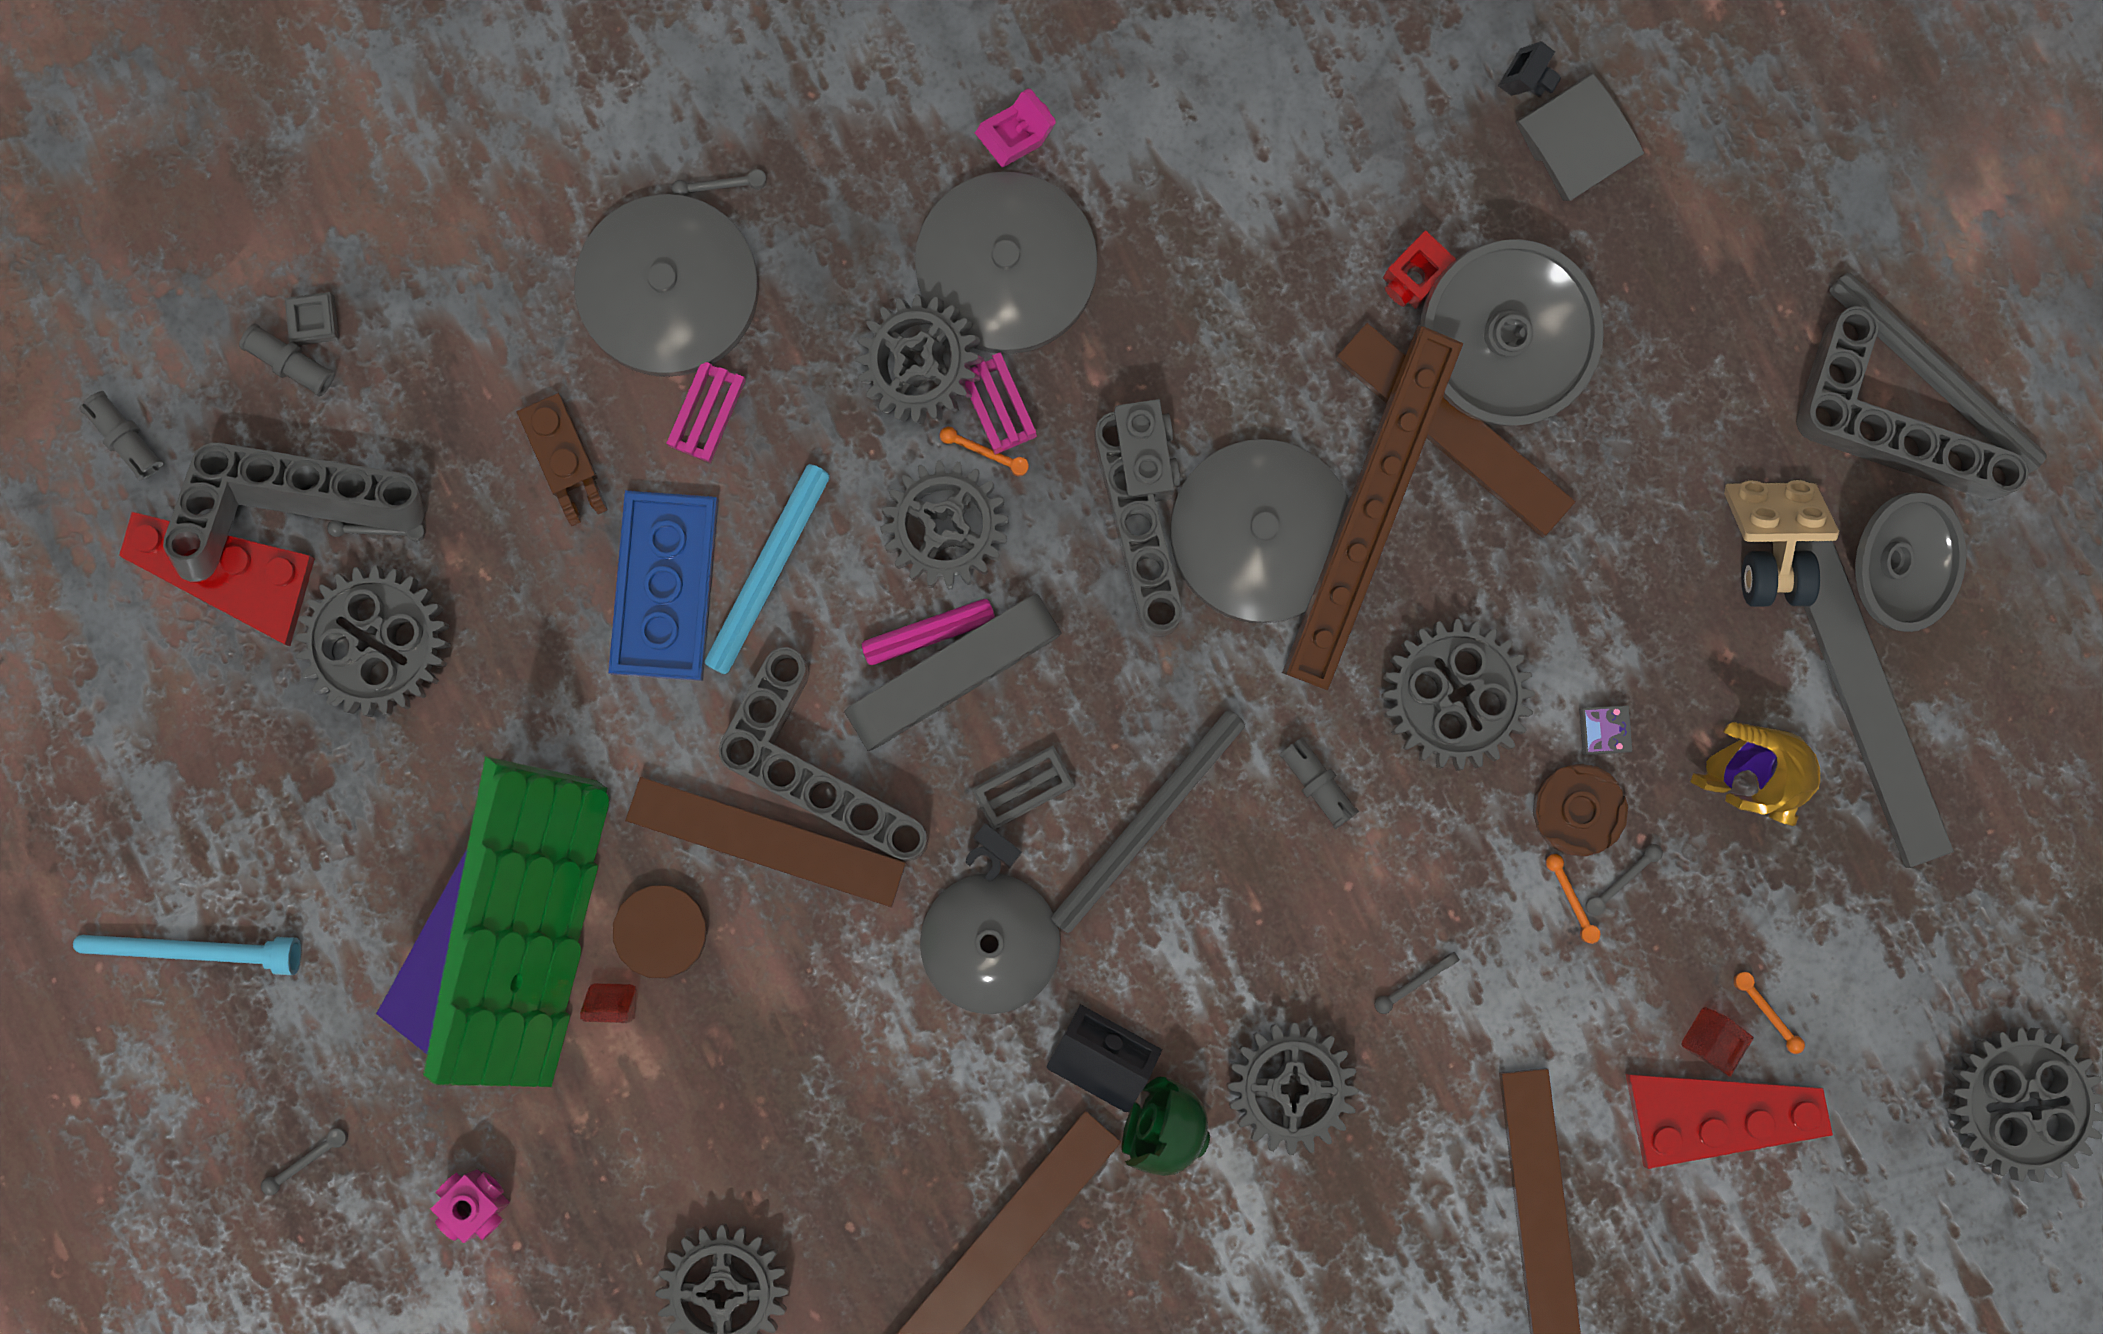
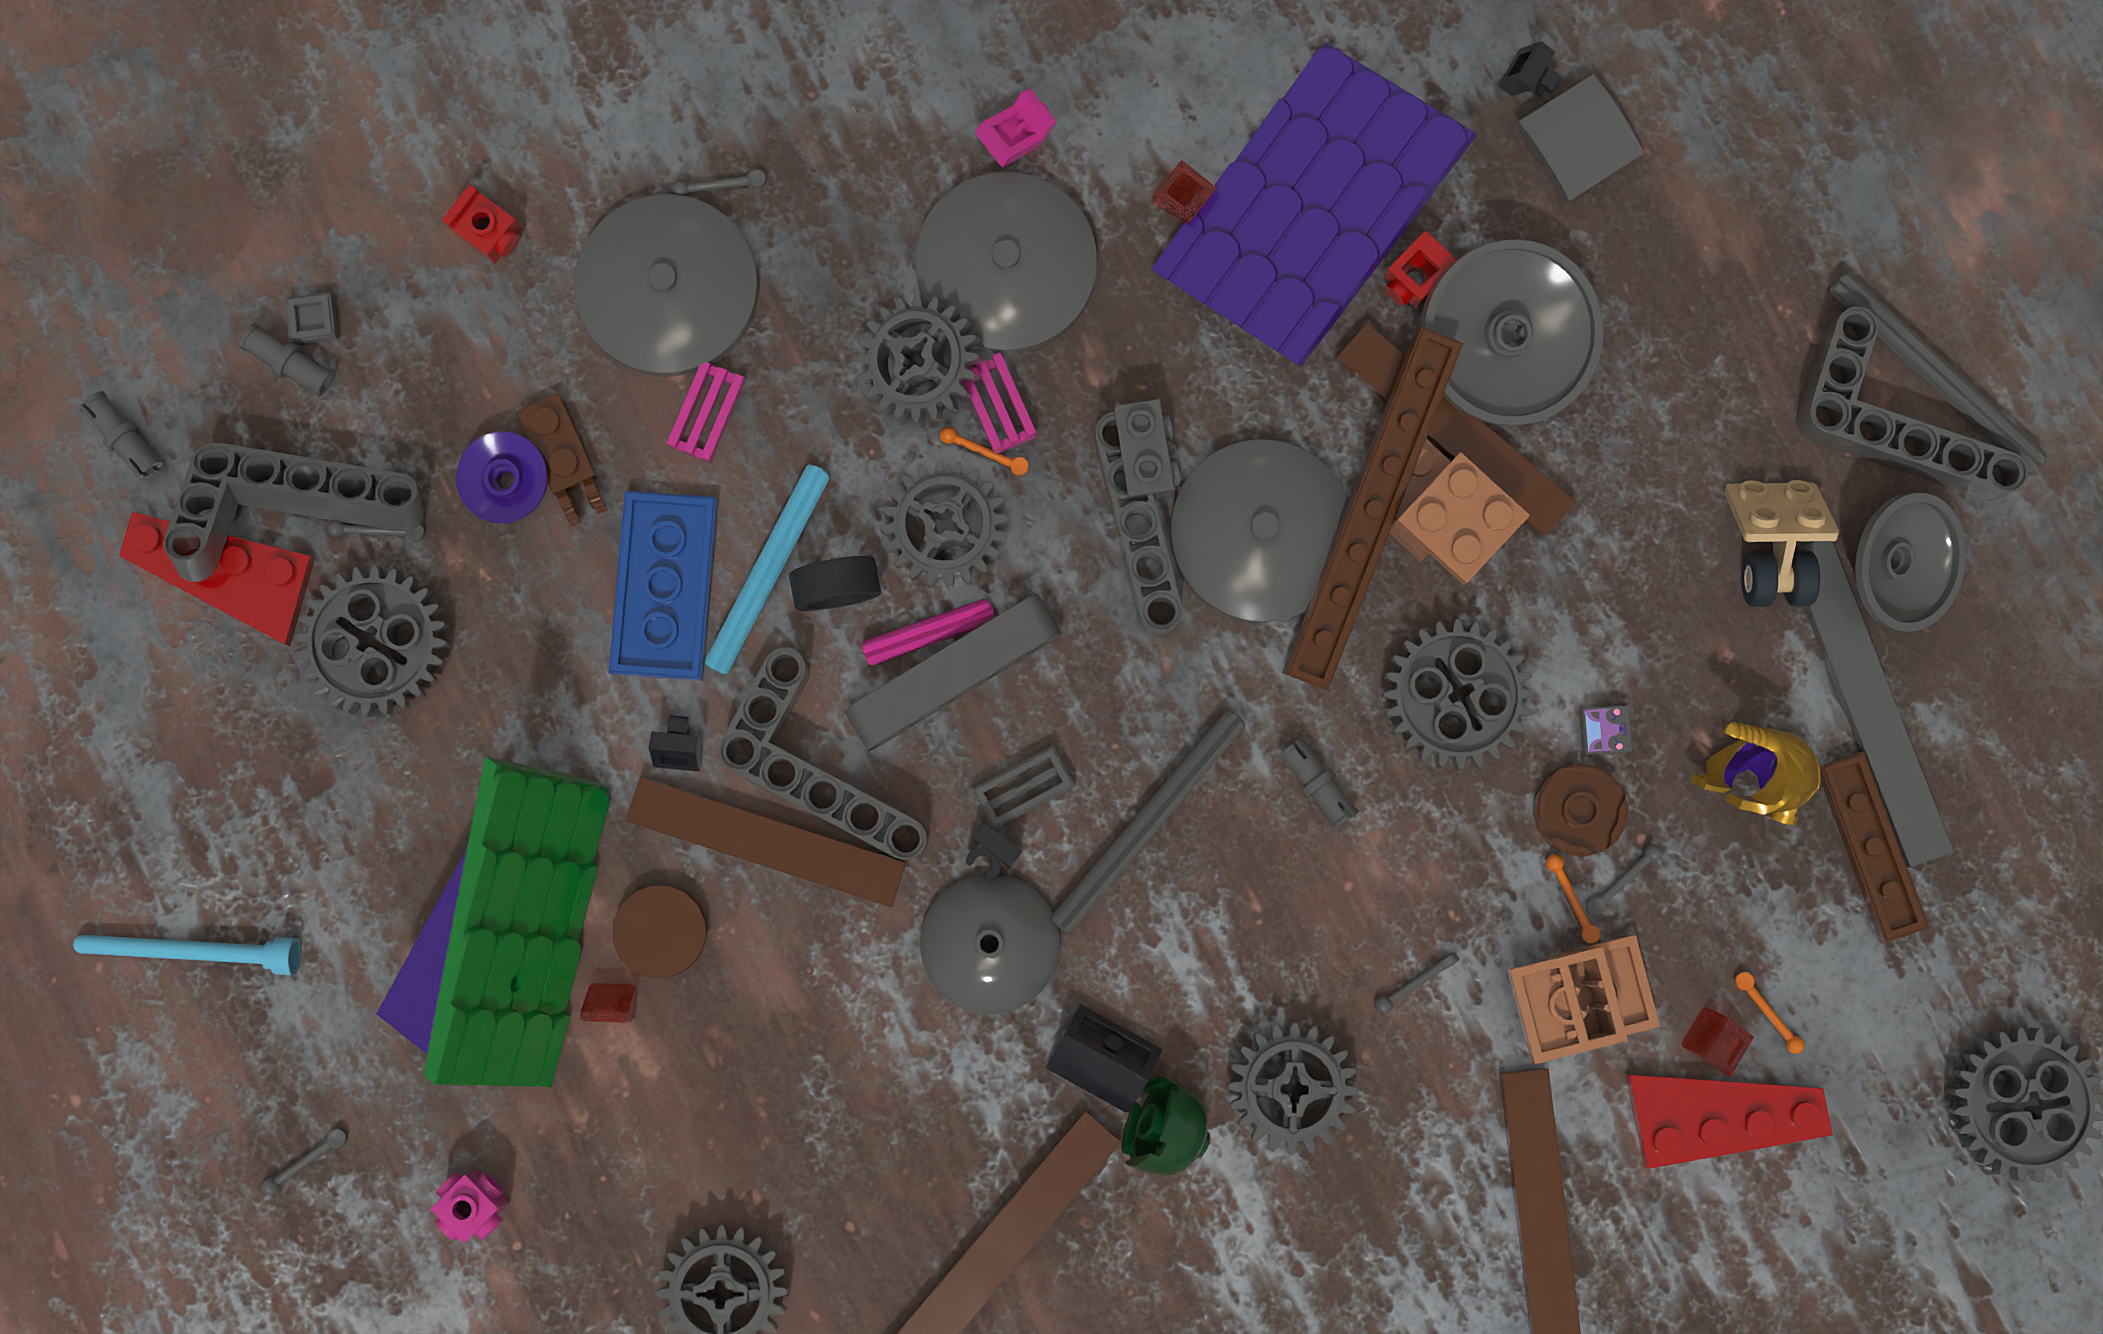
none -> red brick [442,184,522,264]
none -> dark purple dish [456,432,548,524]
none -> black tile [649,715,702,772]
none -> black tyre [789,556,881,611]
none -> dark purple piece [1151,43,1478,365]
none -> clear red slope [1151,160,1217,224]
none -> nougat bracket [1390,439,1530,585]
none -> nougat bracket [1507,935,1661,1064]
none -> reddish brown tile [1820,751,1929,943]

